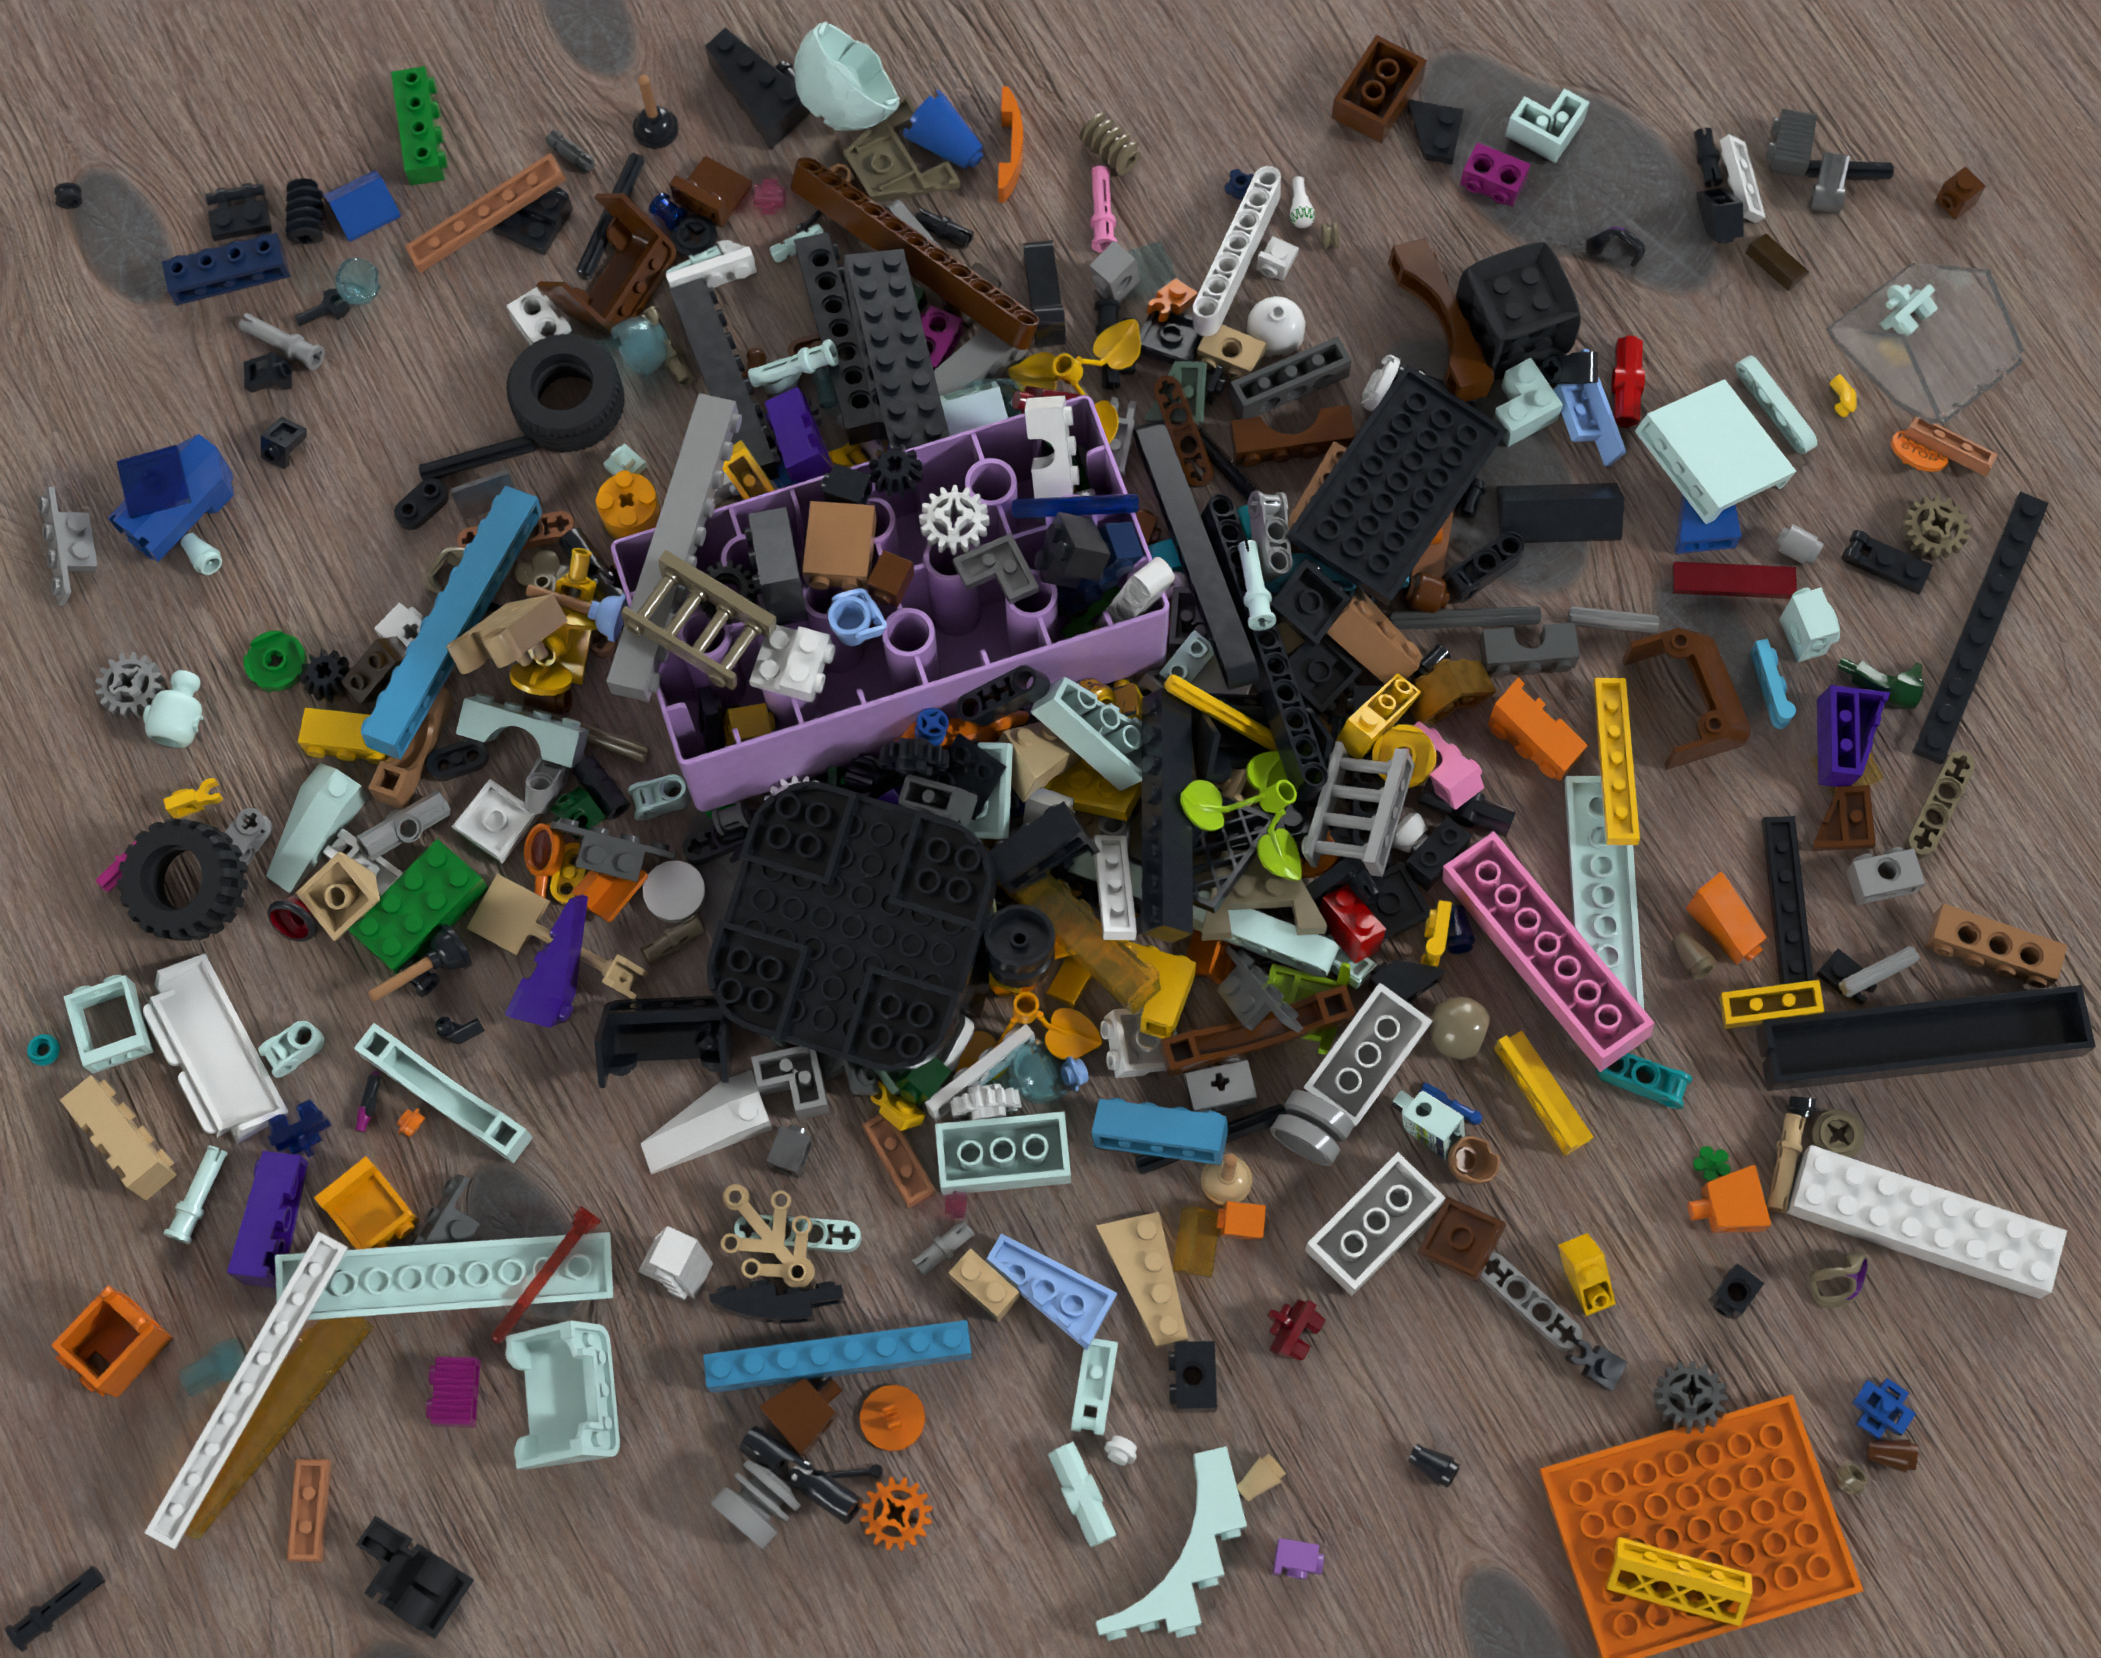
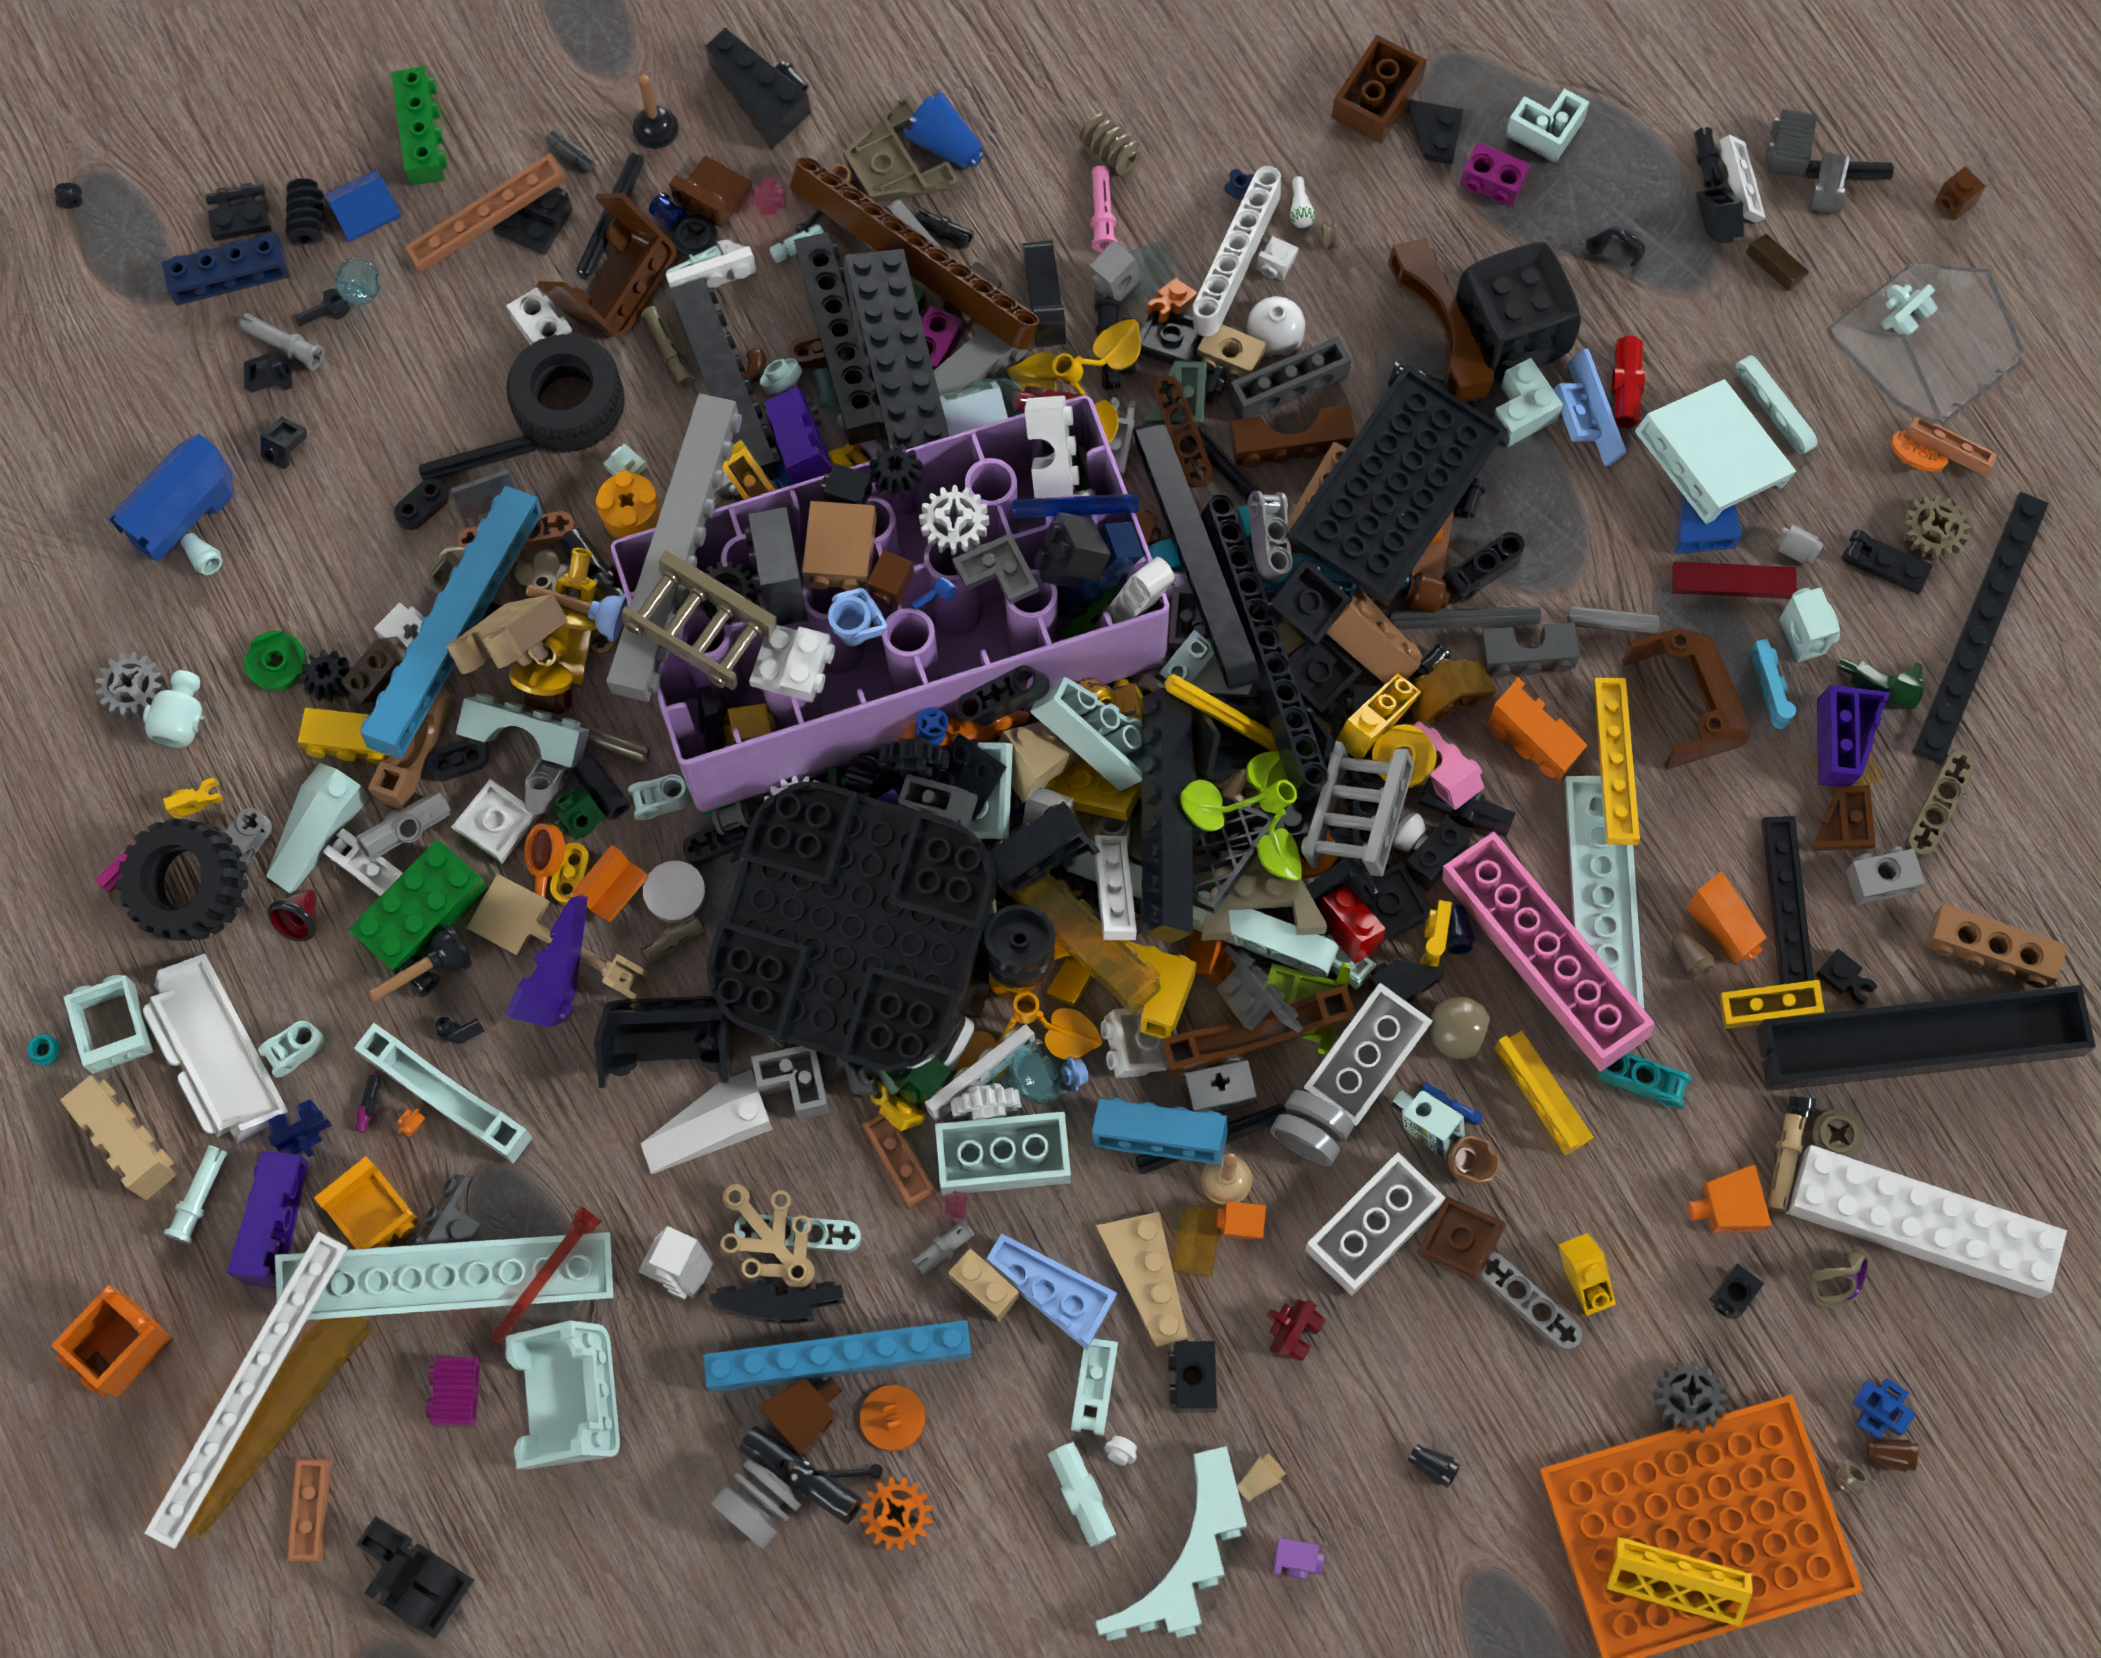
black pin [5,1565,106,1652] -> none
light grey bracket [38,486,98,606] -> none
clear blue plate [116,445,191,519] -> none
clear light blue piece [178,1338,246,1397] -> none
tan slope [295,852,380,941] -> none
dark grey bracket [550,817,677,882] -> none
clear light blue cylinder [611,316,668,378] -> none
light aqua pin [748,339,839,388] -> none
flat silver brick [766,1125,813,1179] -> none
light aqua piece [794,21,900,131] -> none
orange slope [998,86,1024,203] -> none
light aqua pin [1238,540,1276,631] -> none
white tile [1360,354,1400,412] -> none
black slope [1496,483,1625,543] -> none
black piece [1541,352,1598,384] -> none
black plate [1565,1339,1627,1391] -> none
green plant [1693,1146,1731,1181] -> none
yellow arm [1829,374,1857,417] -> none
light grey axle [1839,946,1920,997] -> none
none -> blue hand [911,577,957,610]

